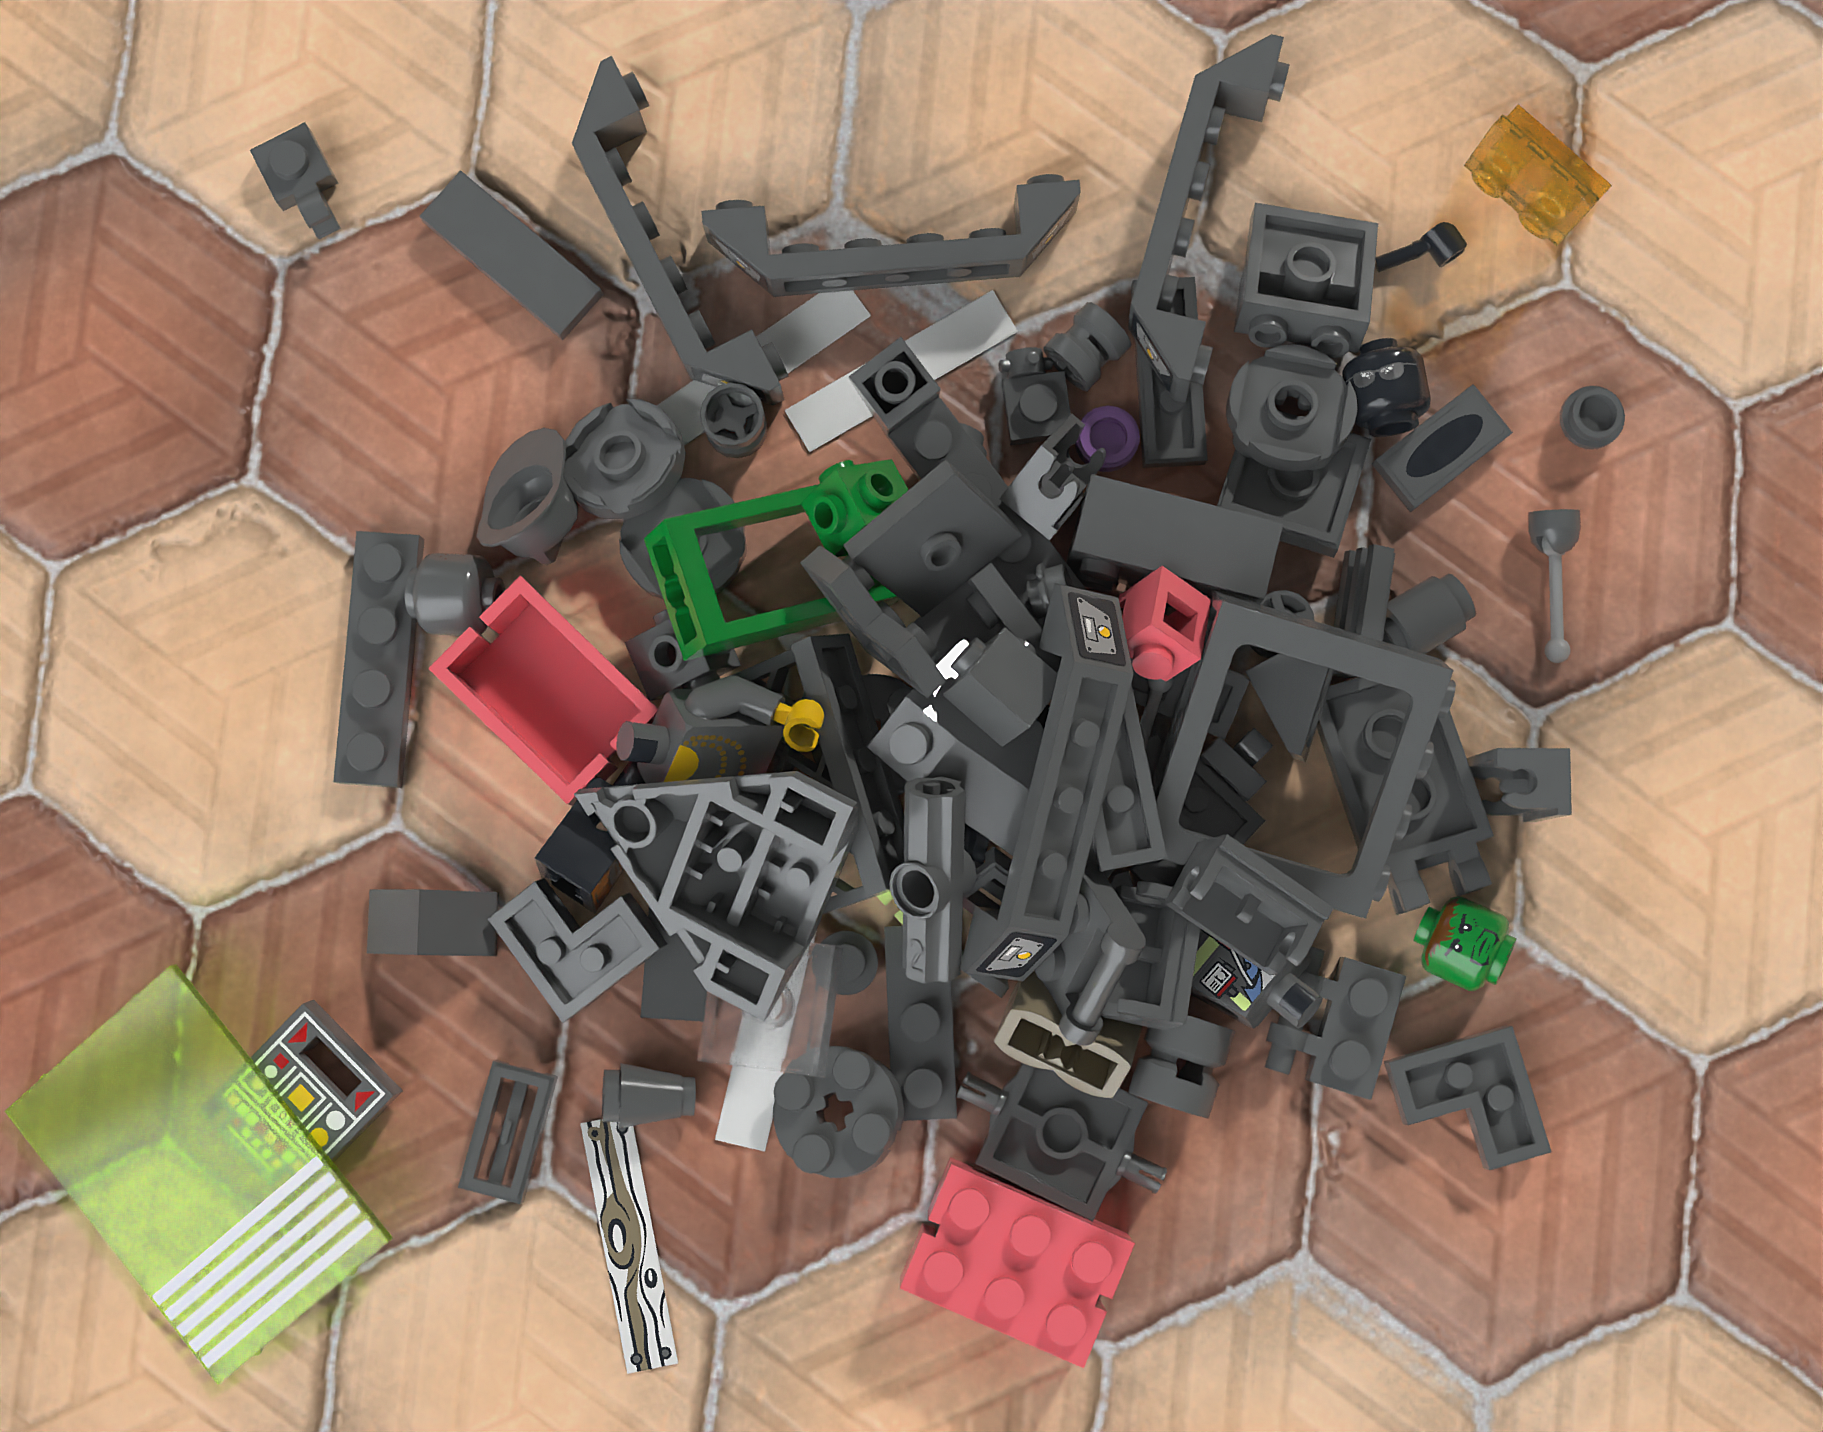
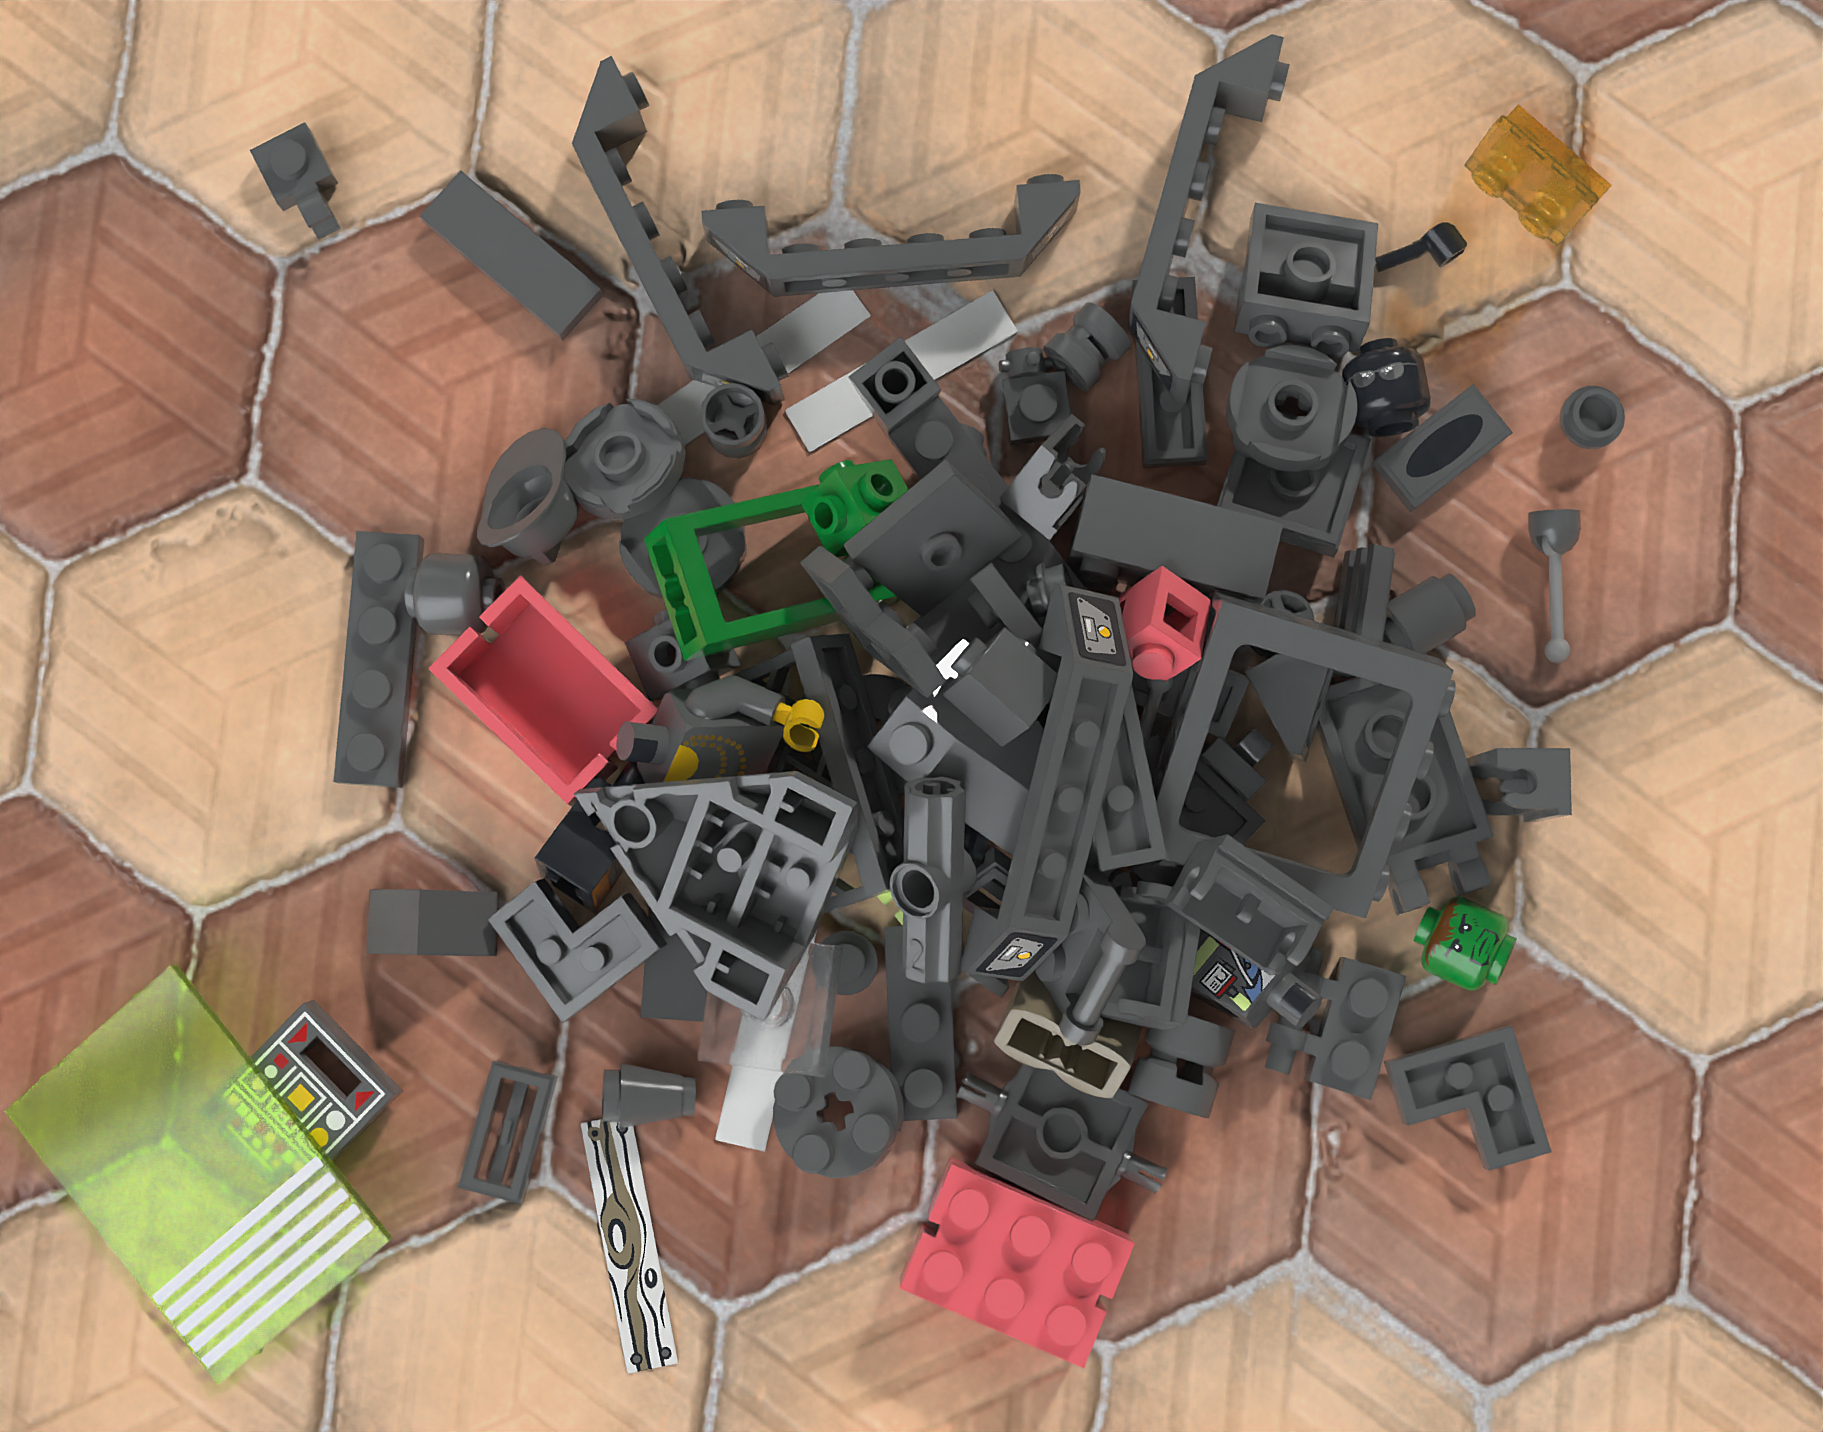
medium lavender tile [1075,406,1140,472] -> none

